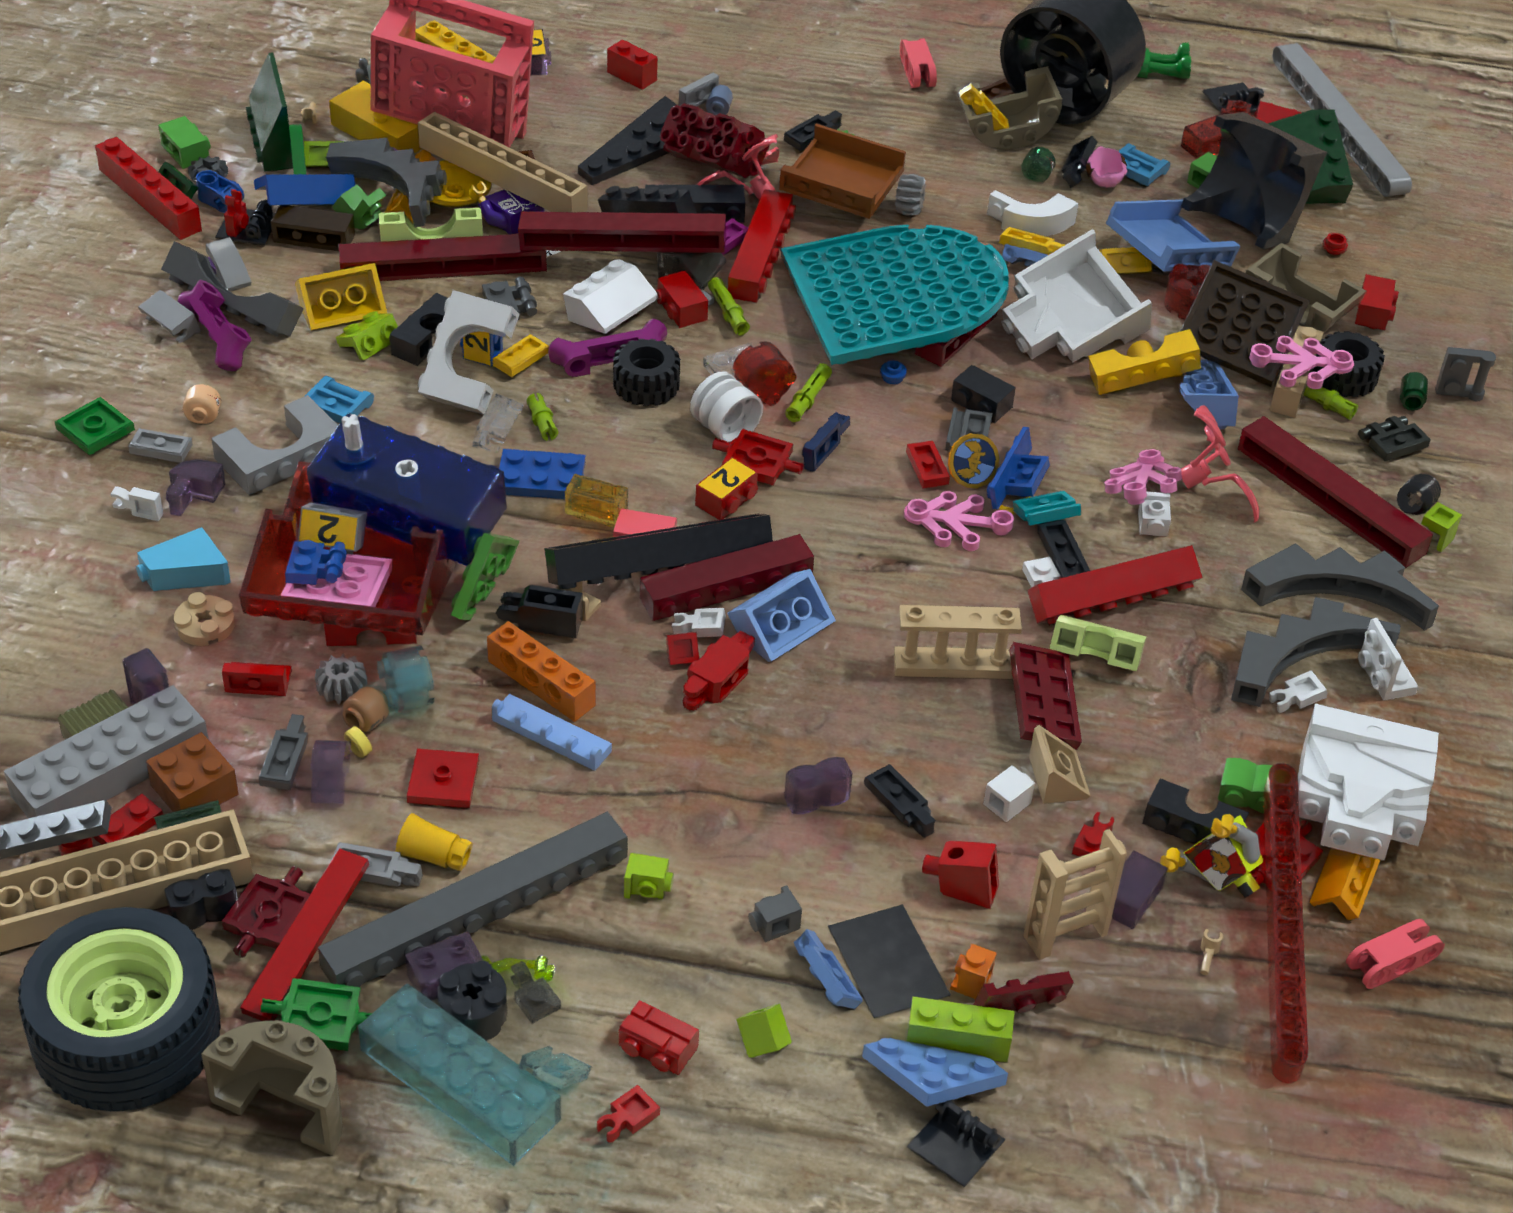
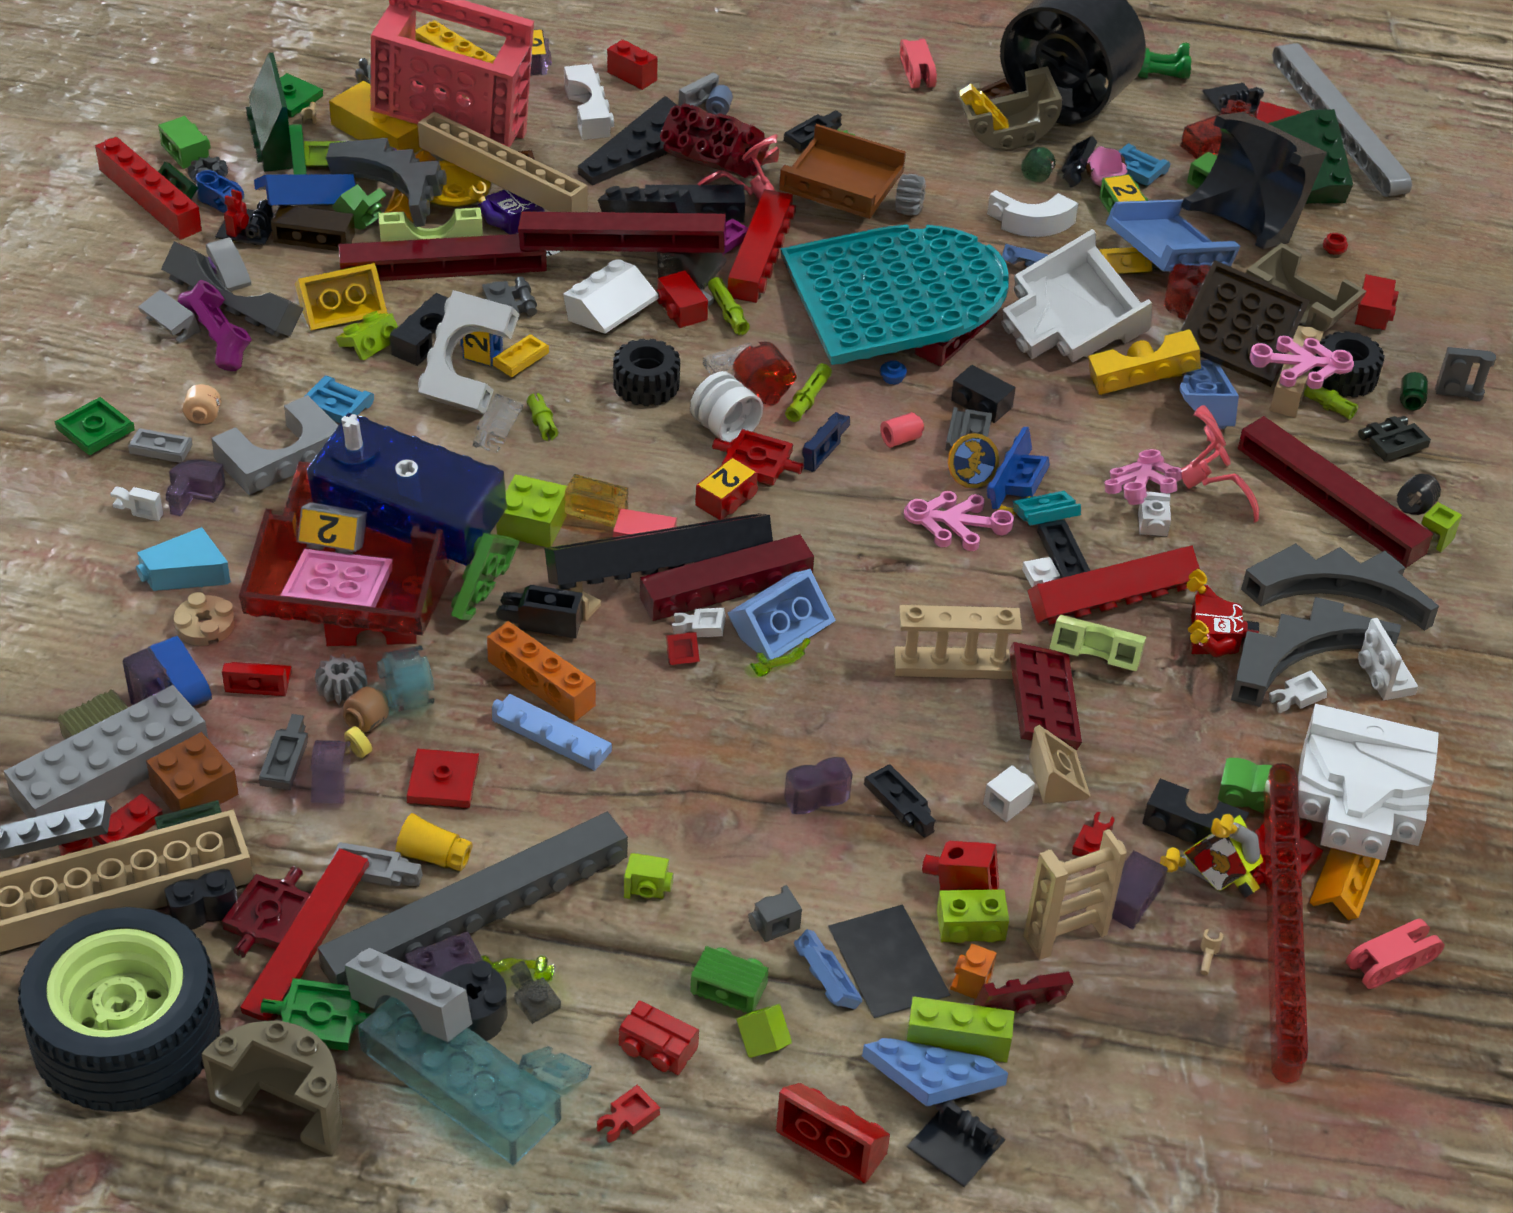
blue plate [285,540,347,585] -> none
blue plate [496,449,586,500] -> none
magenta plate [548,319,667,377] -> none
red hinge [683,630,755,711] -> none
red plate [906,440,950,489] -> none
yellow hinge [999,227,1065,255] -> none
none -> blue beam [148,636,212,707]
none -> green plate [280,73,323,117]
none -> light grey arch [344,947,472,1042]
none -> lime brick [496,474,569,547]
none -> white arch [564,64,614,140]
none -> bright green brick [690,946,769,1013]
none -> clear neon green piece [750,638,810,677]
none -> red slope [776,1083,890,1184]
none -> coral brick [880,412,924,448]
none -> lime brick [937,889,1009,943]
none -> brick [1099,174,1148,214]
none -> red torso [1187,569,1259,658]

